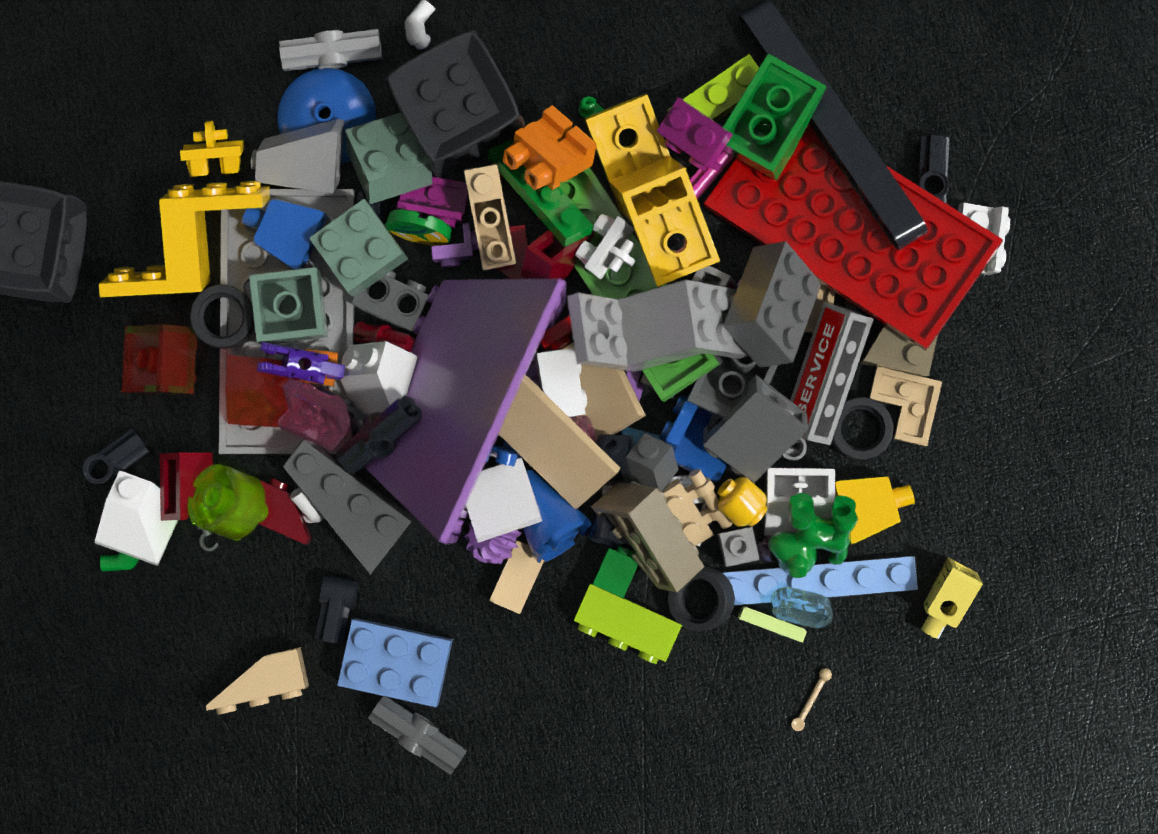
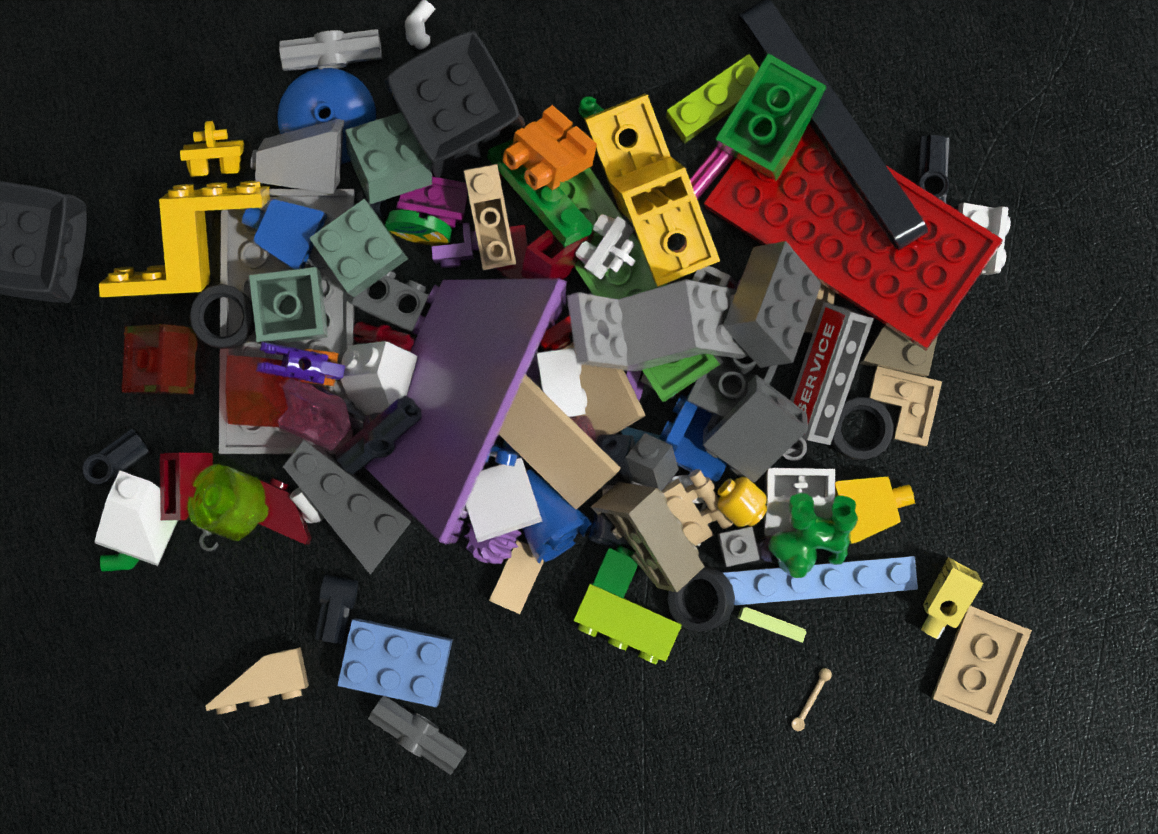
magenta bracket [657,97,733,171] -> none
clear light blue beam [770,587,833,628] -> none
none -> tan plate [931,606,1032,724]

